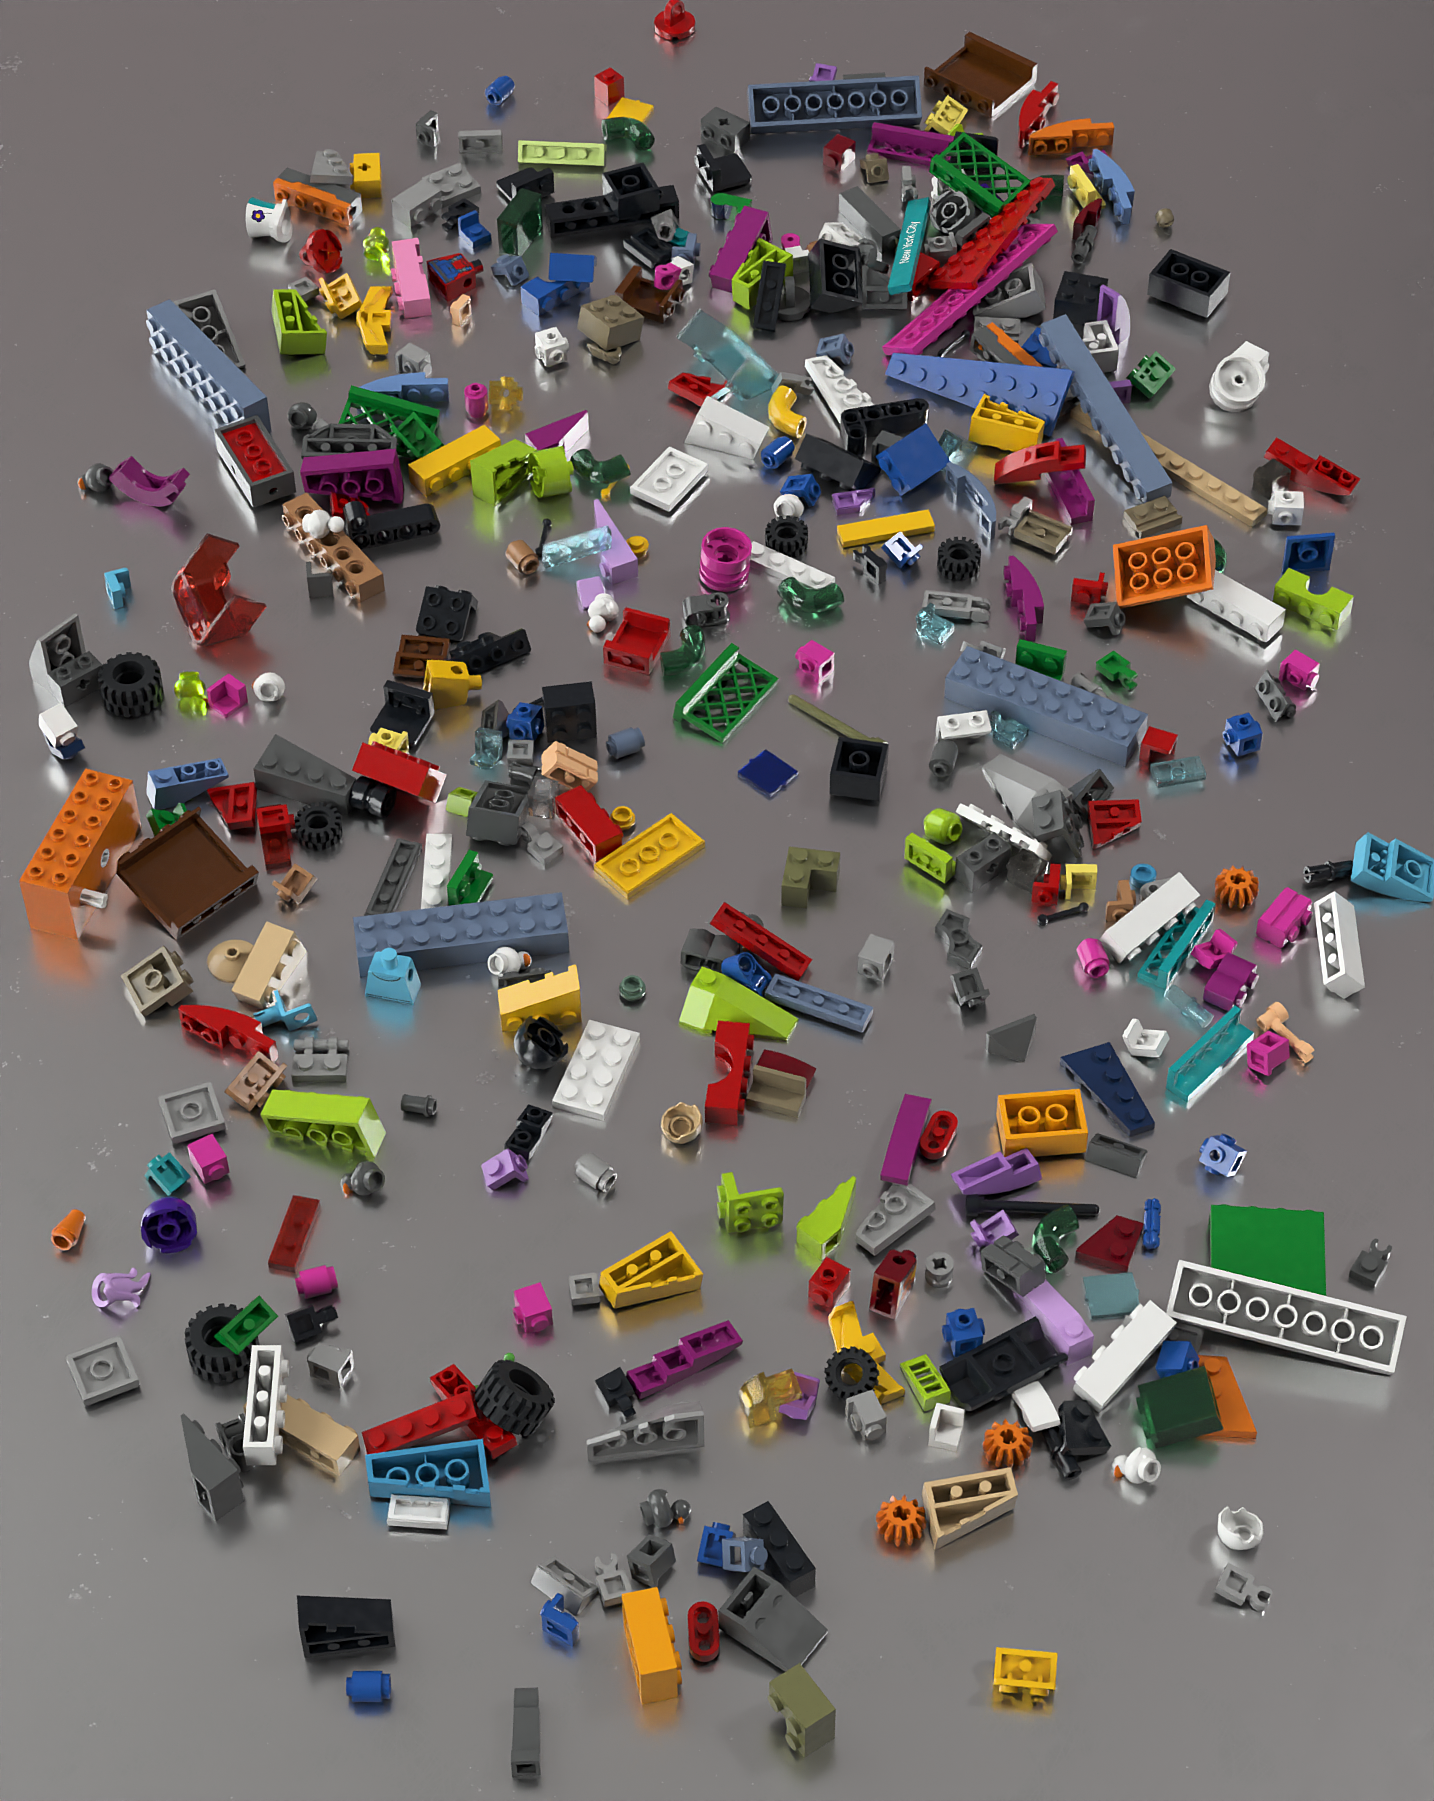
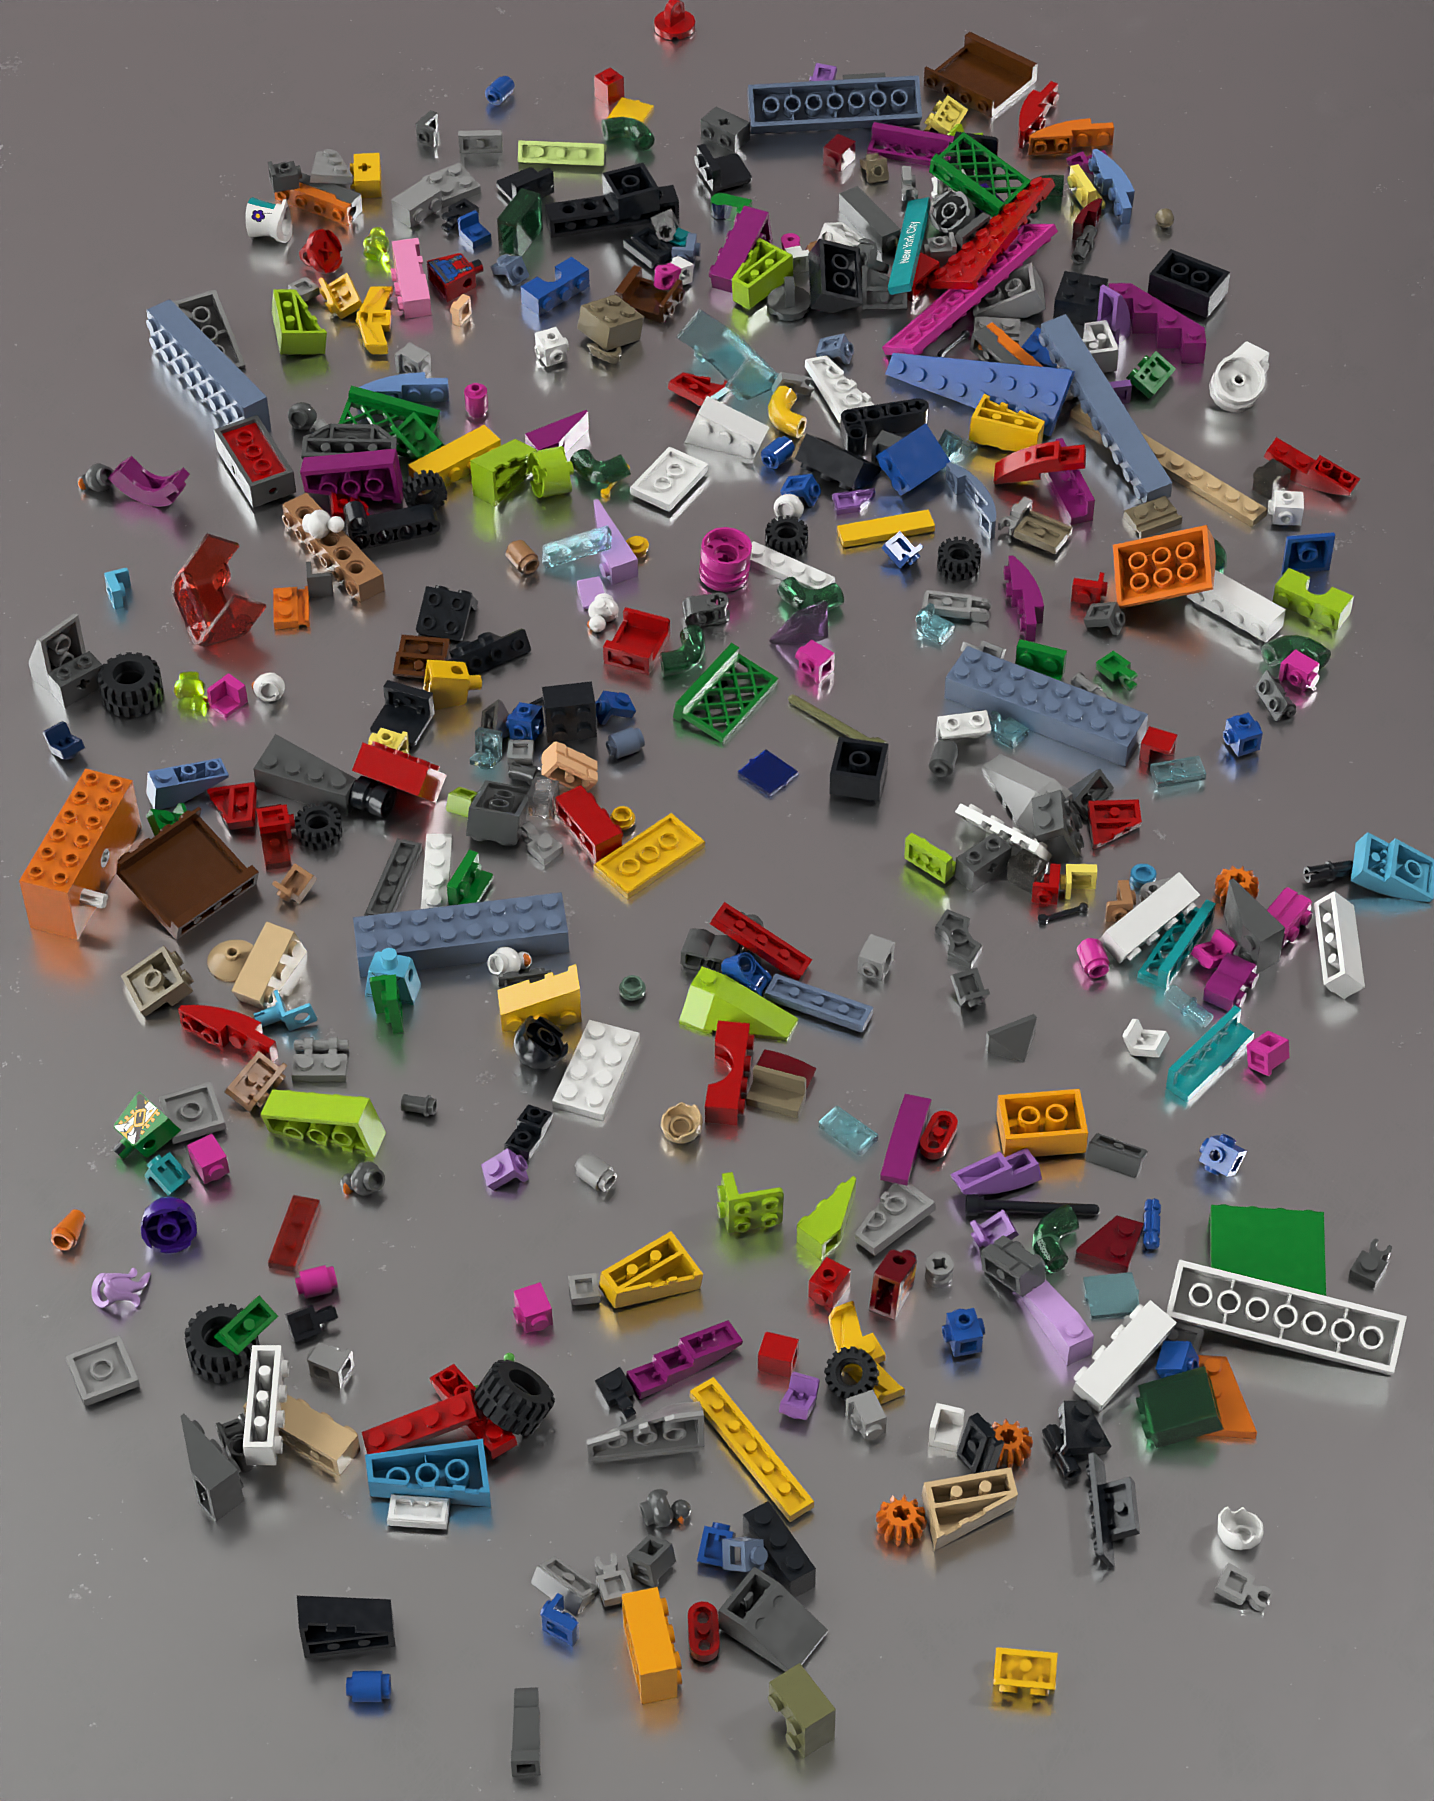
white brick [39,703,78,748] -> none
clear yellow brick [489,377,523,410] -> none
black hinge [535,519,552,557] -> none
blue panel [548,253,597,283] -> none
clear yellow brick [739,1368,803,1428] -> none
black plate [753,261,786,332] -> none
olive brick [781,846,840,909] -> none
black plate [853,544,887,585] -> none
lime slope [900,1354,951,1412] -> none
lime head [923,808,963,845] -> none
black piece [939,1316,1068,1411] -> none
white slope [1012,1381,1061,1432] -> none
dark blue wing [1060,1042,1155,1137] -> none
white animal [1112,1447,1161,1484] -> none
light nougat brick [1256,1002,1315,1063] -> none
none -> torso [112,1091,181,1160]
none -> dark grey brick [268,161,302,193]
none -> orange plate [273,586,310,629]
none -> green bracket [369,974,404,1034]
none -> black tyre [402,470,447,511]
none -> blue bracket [595,690,636,725]
none -> yellow plate [690,1377,814,1522]
none -> red panel [758,1332,799,1378]
none -> clear purple slope [769,600,828,644]
none -> clear light blue plate [819,1105,878,1157]
none -> black plate [956,1413,1005,1474]
none -> black bracket [1086,1451,1140,1568]
none -> magenta brick [1108,283,1207,364]
none -> dark grey slope [1224,878,1285,974]
none -> clear green cylinder [1261,635,1331,669]

